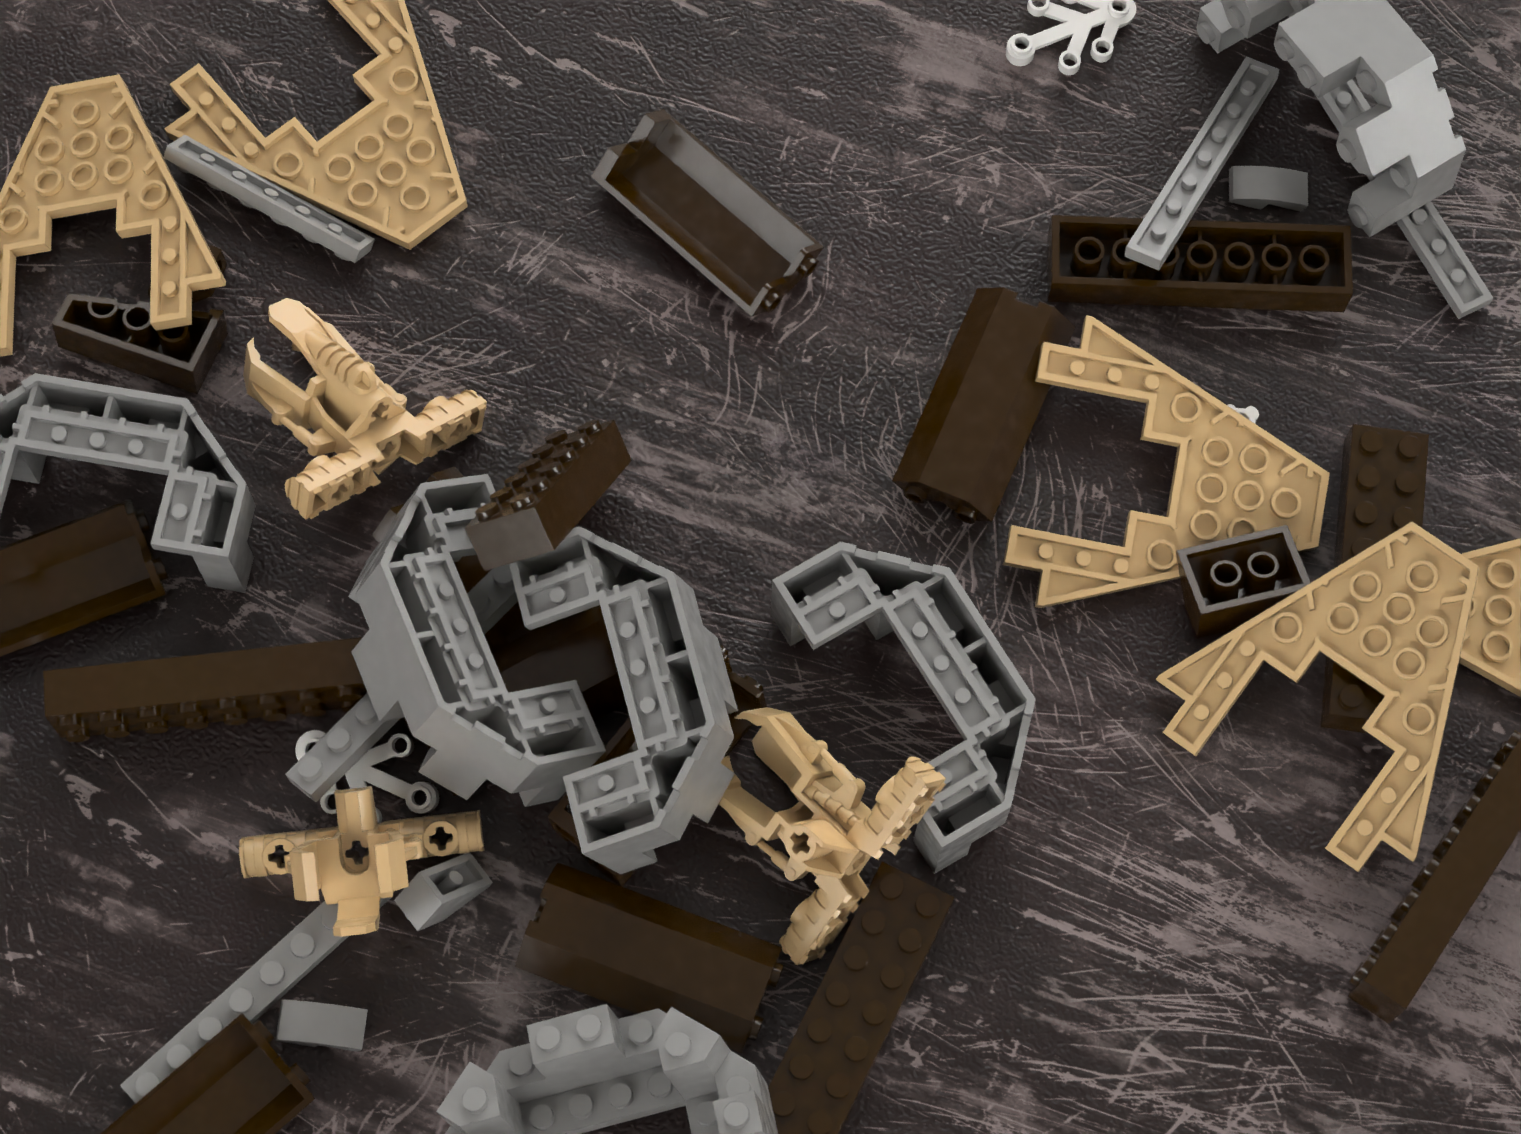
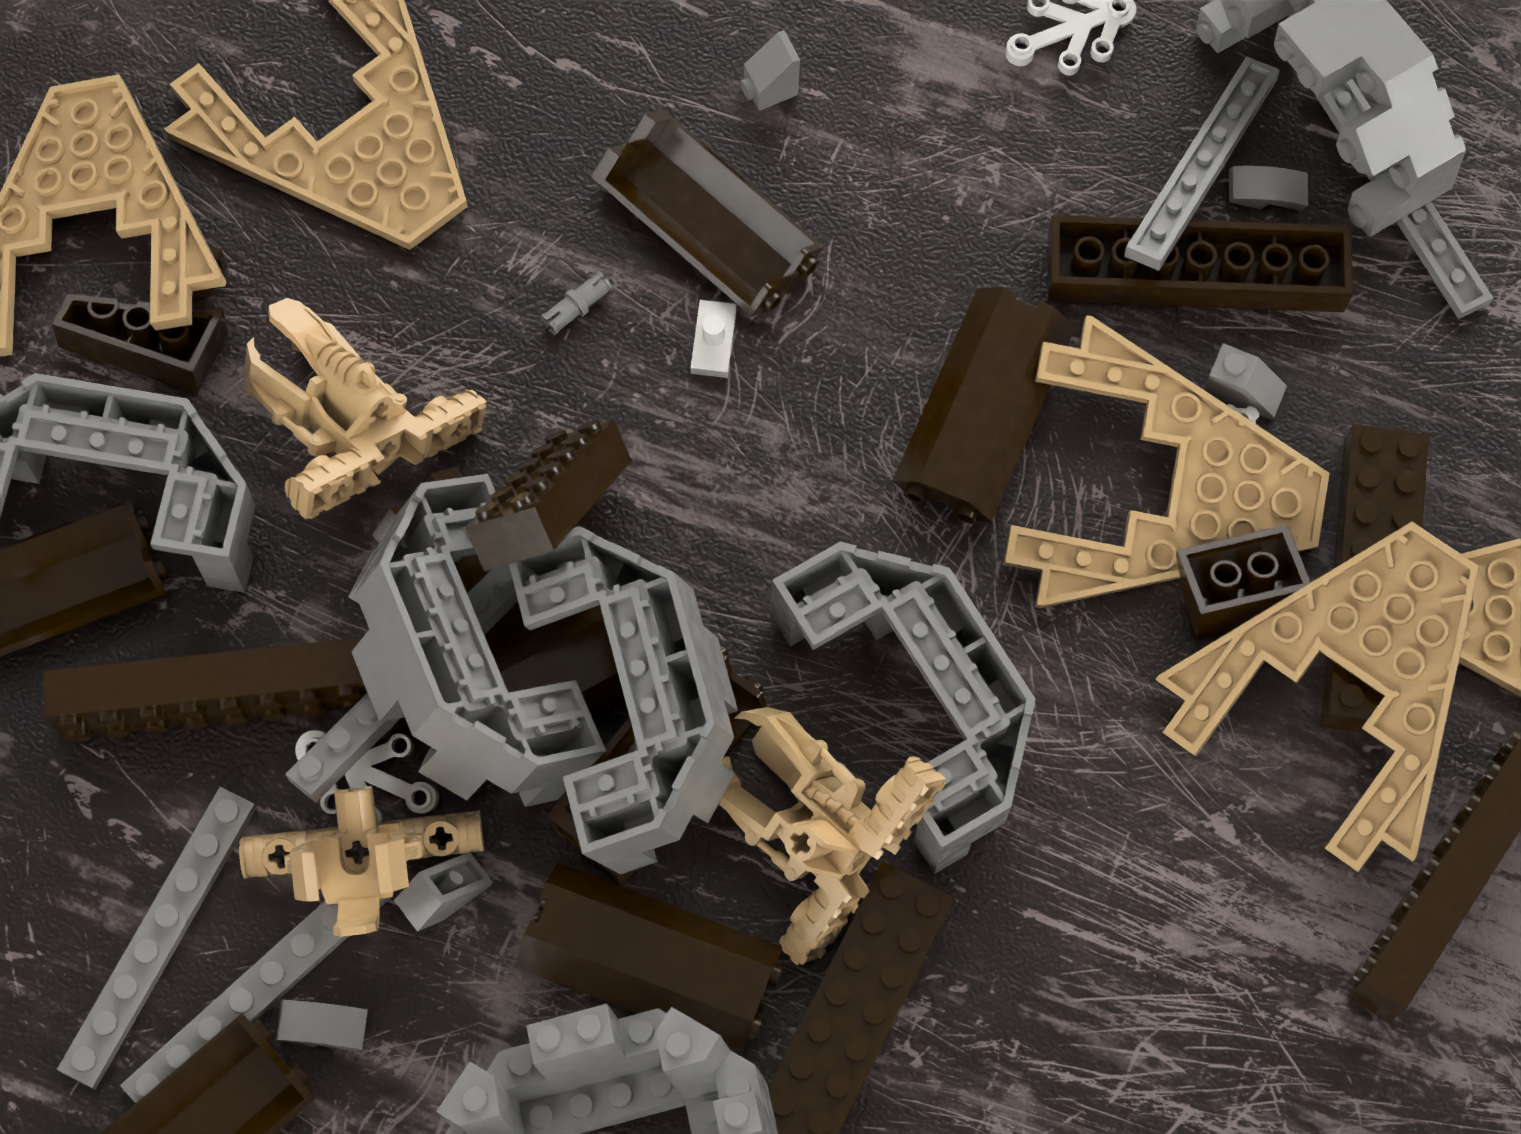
light grey plate [163,135,375,263] -> none
none -> light grey plate [57,787,257,1090]
none -> light grey pin [540,271,613,335]
none -> white tile [690,300,737,378]
none -> light grey slope [740,30,800,111]
none -> light grey slope [1204,343,1287,420]

